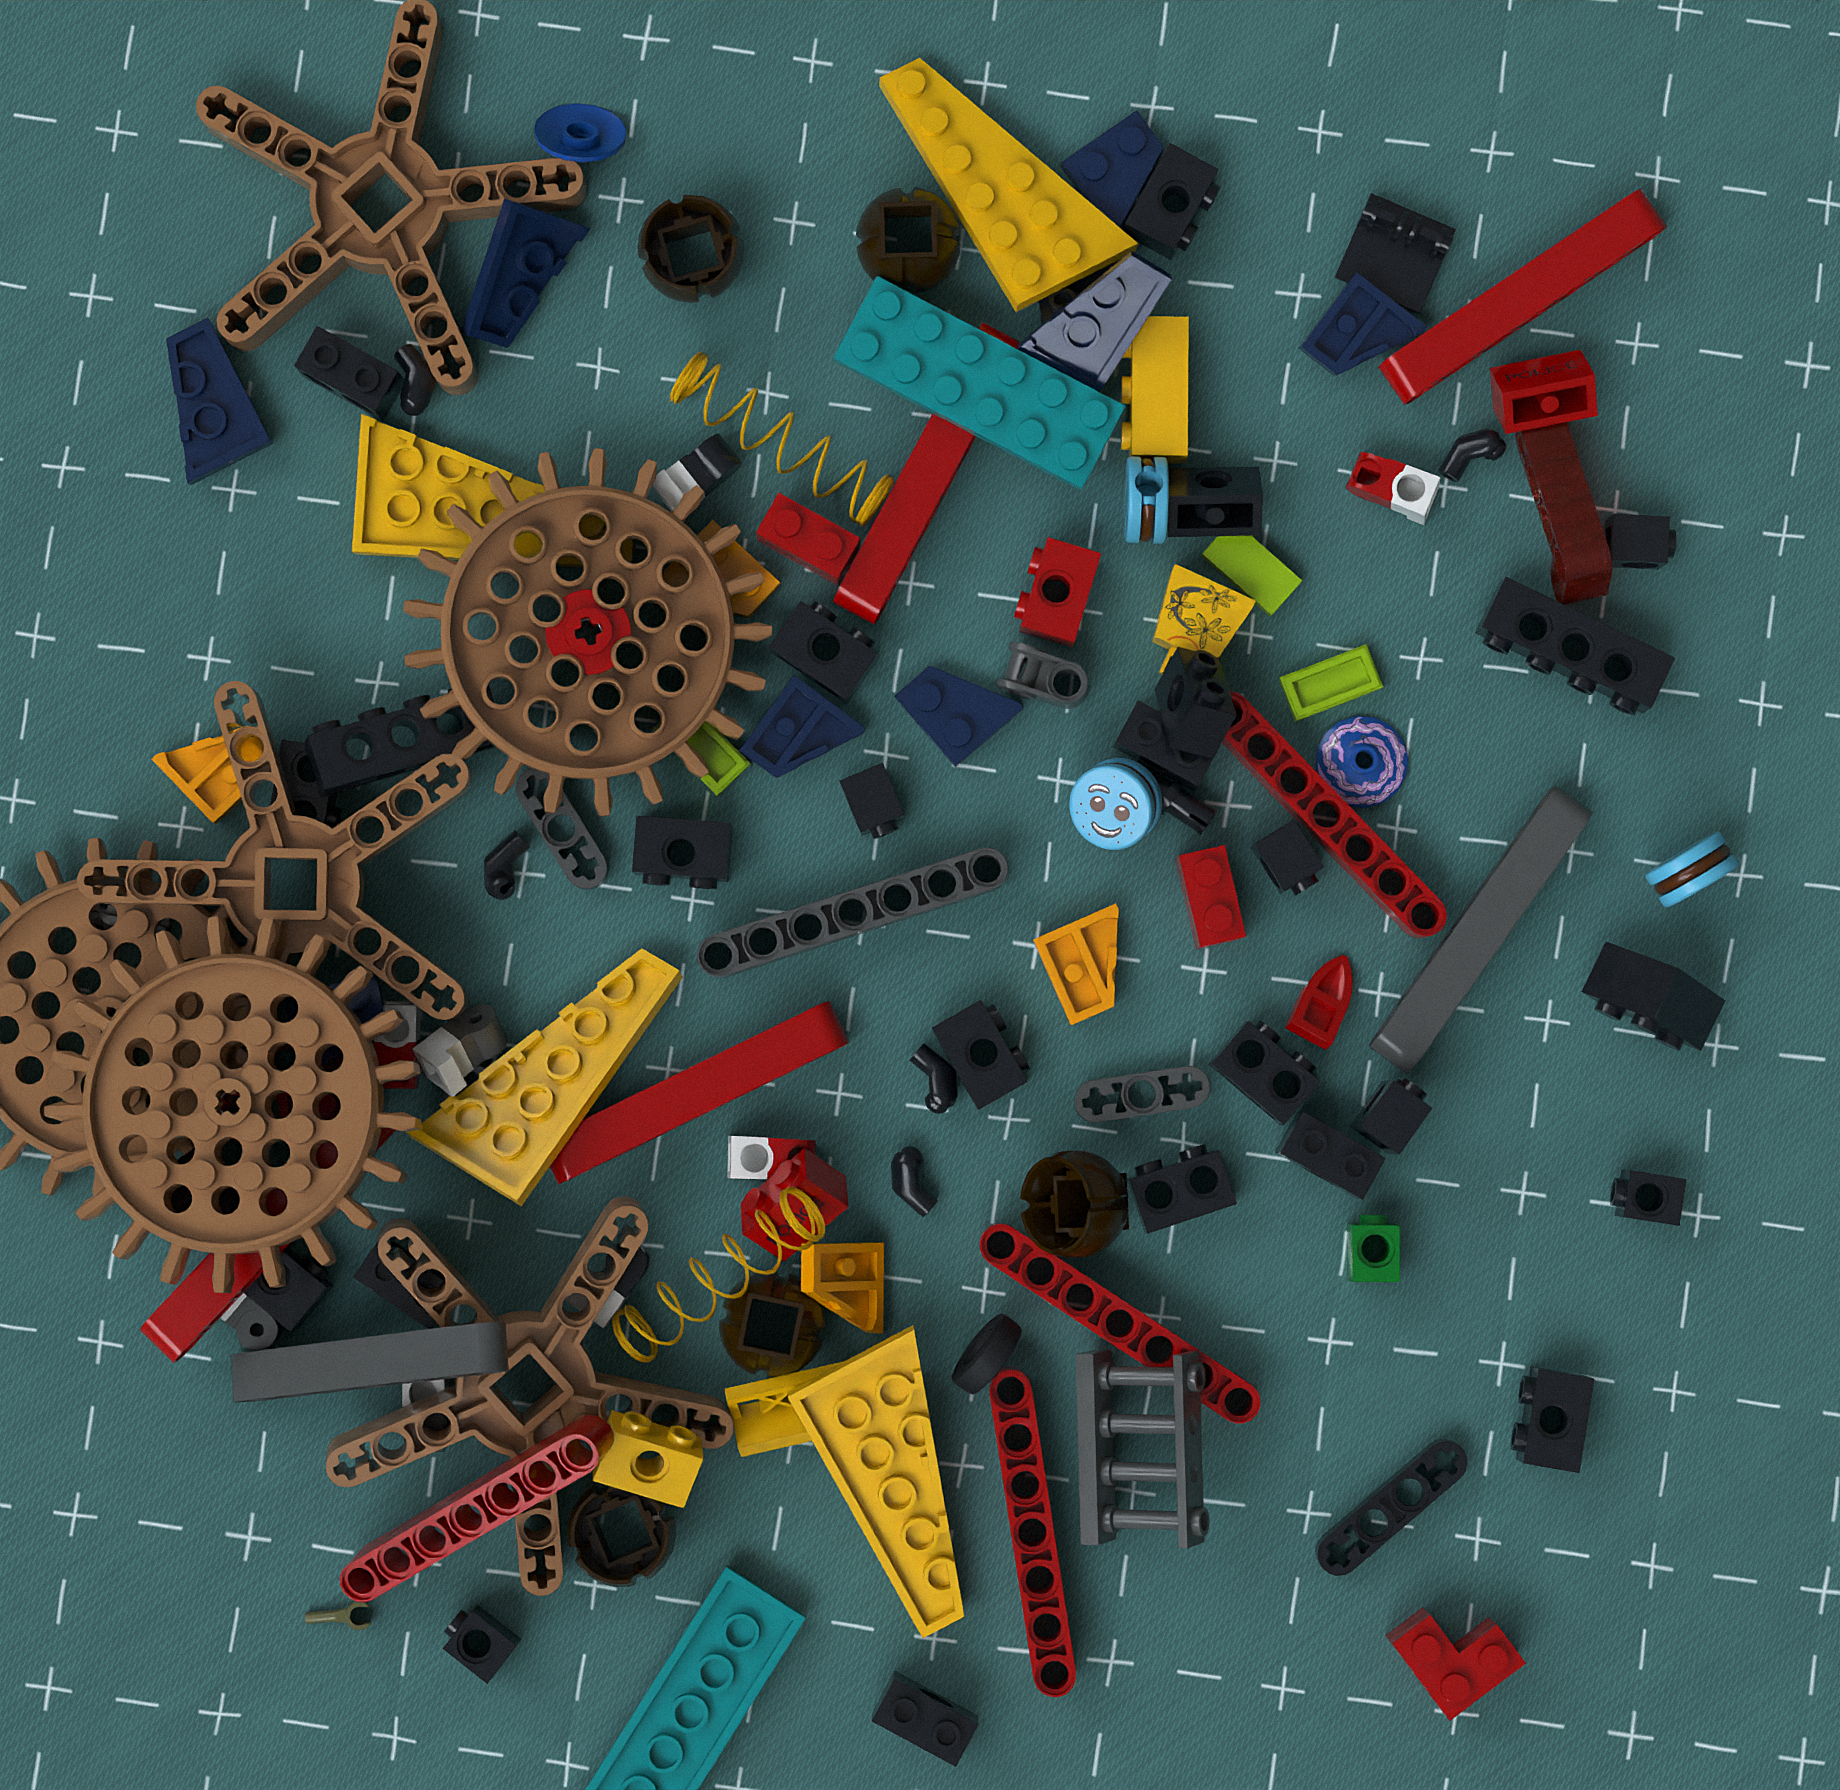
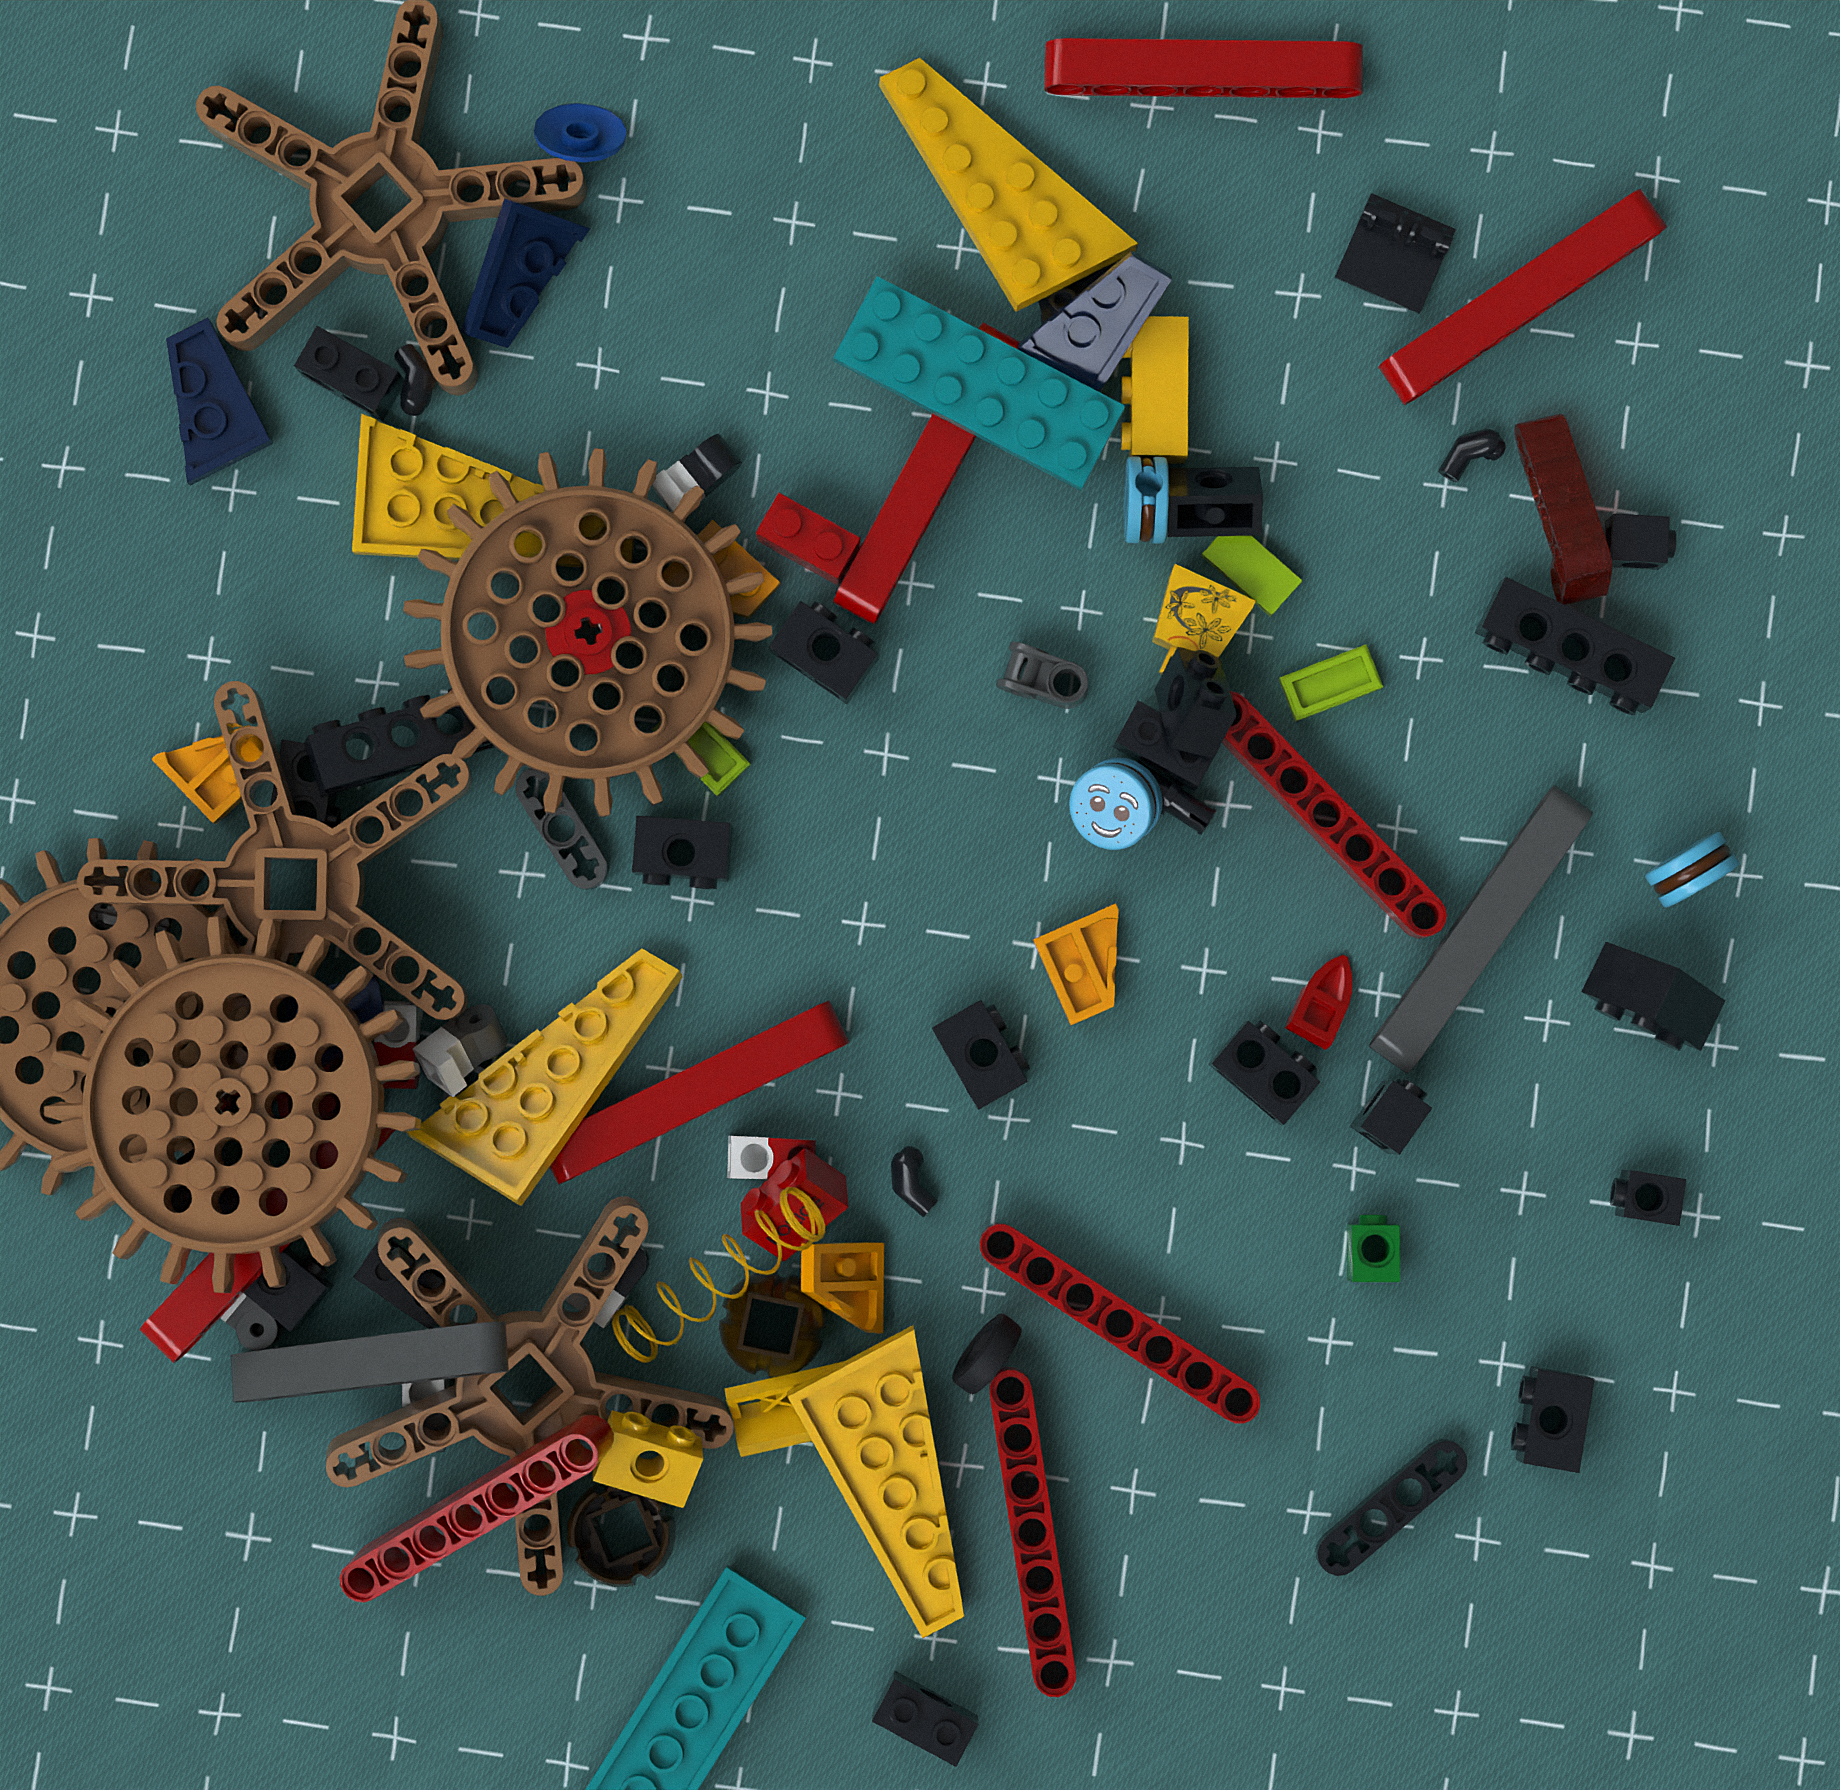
olive hand [305,1600,371,1630] -> none
black brick [443,1605,522,1684] -> none
black arm [484,830,530,900] -> none
dark brown piece [637,195,744,303] -> none
yellow piece [669,351,894,527] -> none
dark grey beam [697,847,1008,978] -> none
dark blue wing [738,675,866,778] -> none
black brick [839,763,905,839] -> none
dark brown piece [856,187,961,293] -> none
dark blue wing [894,666,1023,768] -> none
black arm [909,1043,958,1114] -> none
red brick [1014,537,1101,648] -> none
dark brown piece [1020,1150,1129,1258] -> none
dark blue wing [1061,110,1164,228] -> none
dark grey beam [1074,1066,1210,1122] -> none
dark grey fence [1076,1350,1210,1549] -> none
black brick [1123,143,1221,260] -> none
black brick [1127,1144,1237,1234] -> none
red brick [1175,845,1246,950] -> none
black brick [1250,819,1324,896] -> none
black brick [1275,1112,1386,1200] -> none
dark blue wing [1298,272,1427,376] -> none
dish [1315,716,1408,808] -> none
leg [1345,452,1440,525] -> none
red brick [1385,1607,1526,1721] -> none
red brick [1489,349,1598,434] -> none
none -> red beam [1044,38,1363,99]

